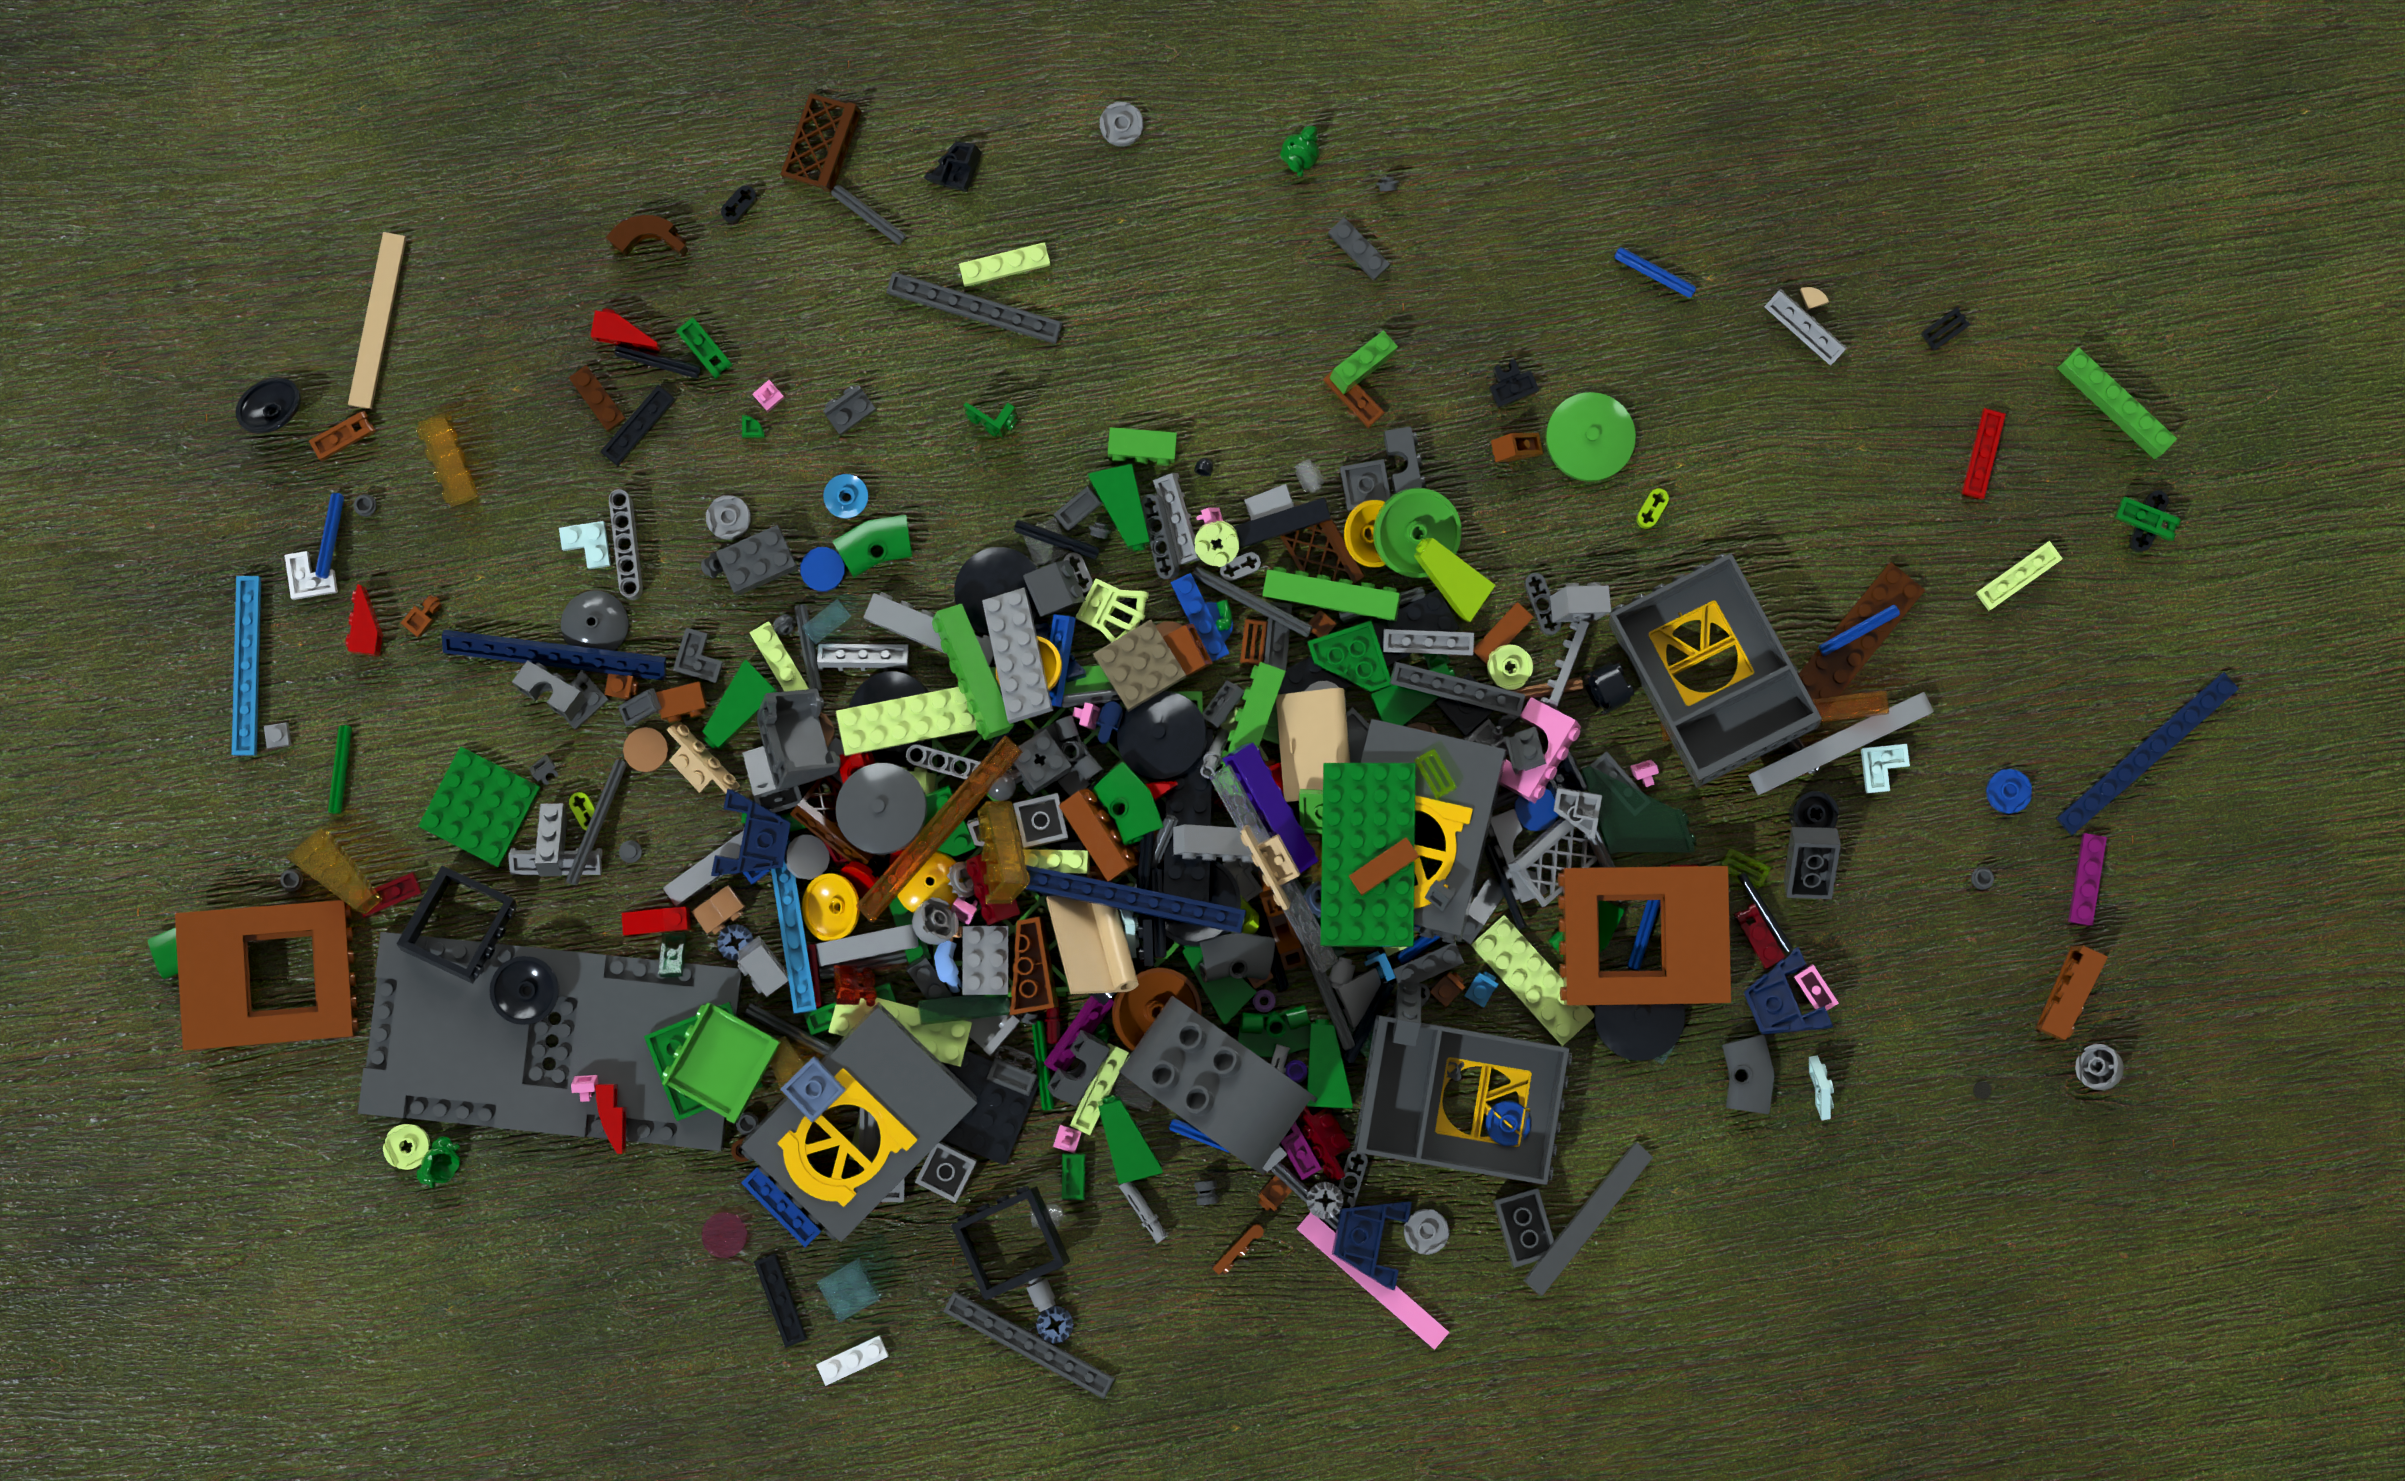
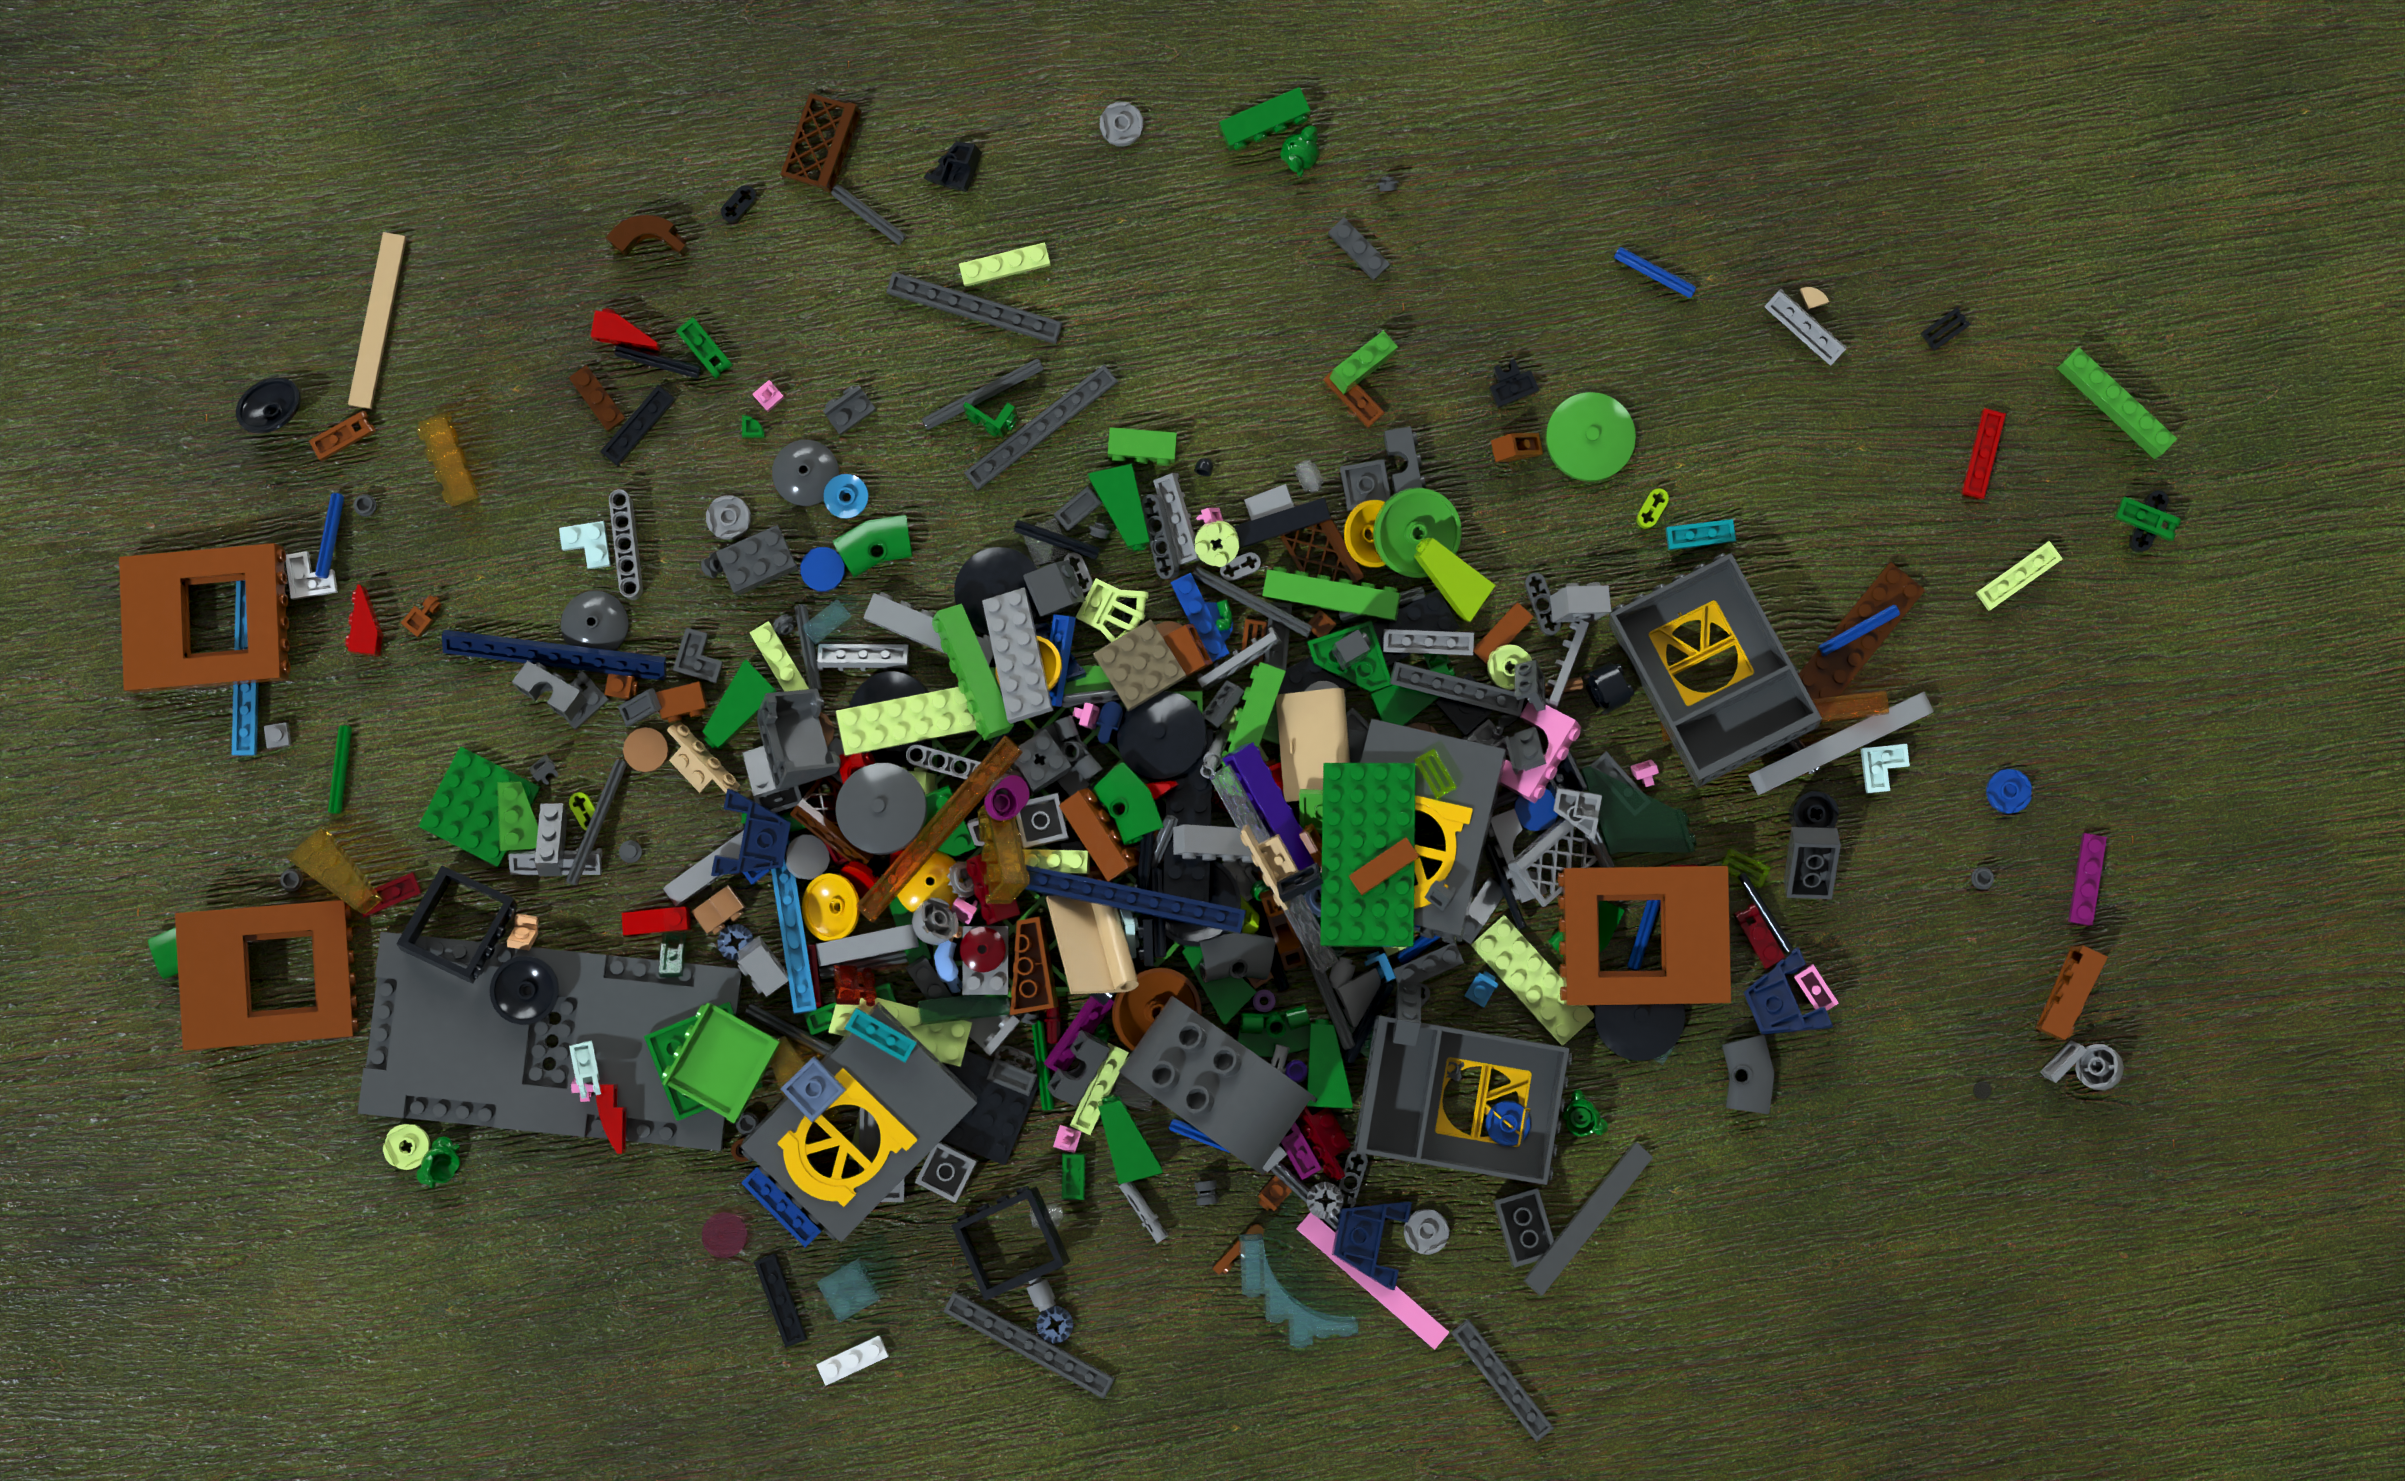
dark orange bracket [1430,972,1465,1007] -> none
light aqua plate [1809,1055,1834,1120] -> none
dark blue plate [2056,672,2239,835] -> none
none -> dark orange panel [119,543,291,693]
none -> bright green wing [497,781,538,851]
none -> light nougat bracket [507,913,538,951]
none -> light aqua hinge [569,1041,601,1099]
none -> dark grey dish [772,440,839,506]
none -> teal plate [844,1008,917,1063]
none -> dark grey axle [922,359,1043,430]
none -> dark red dish [960,927,1006,972]
none -> dark grey tile [964,364,1118,491]
none -> magenta cap [984,775,1029,821]
none -> light grey hinge [1197,627,1282,690]
none -> green brick [1219,87,1311,152]
none -> clear light blue arch [1239,1234,1358,1348]
none -> green plate [1250,880,1271,901]
none -> black tile [1277,863,1324,903]
none -> dark orange tile [1299,823,1322,873]
none -> dark grey brick [1332,629,1371,670]
none -> dark grey tile [1450,1319,1554,1442]
none -> dark grey bracket [1515,660,1546,712]
none -> green hair [1562,1089,1608,1137]
none -> teal plate [1665,519,1736,550]
none -> light grey tile [2040,1040,2087,1083]

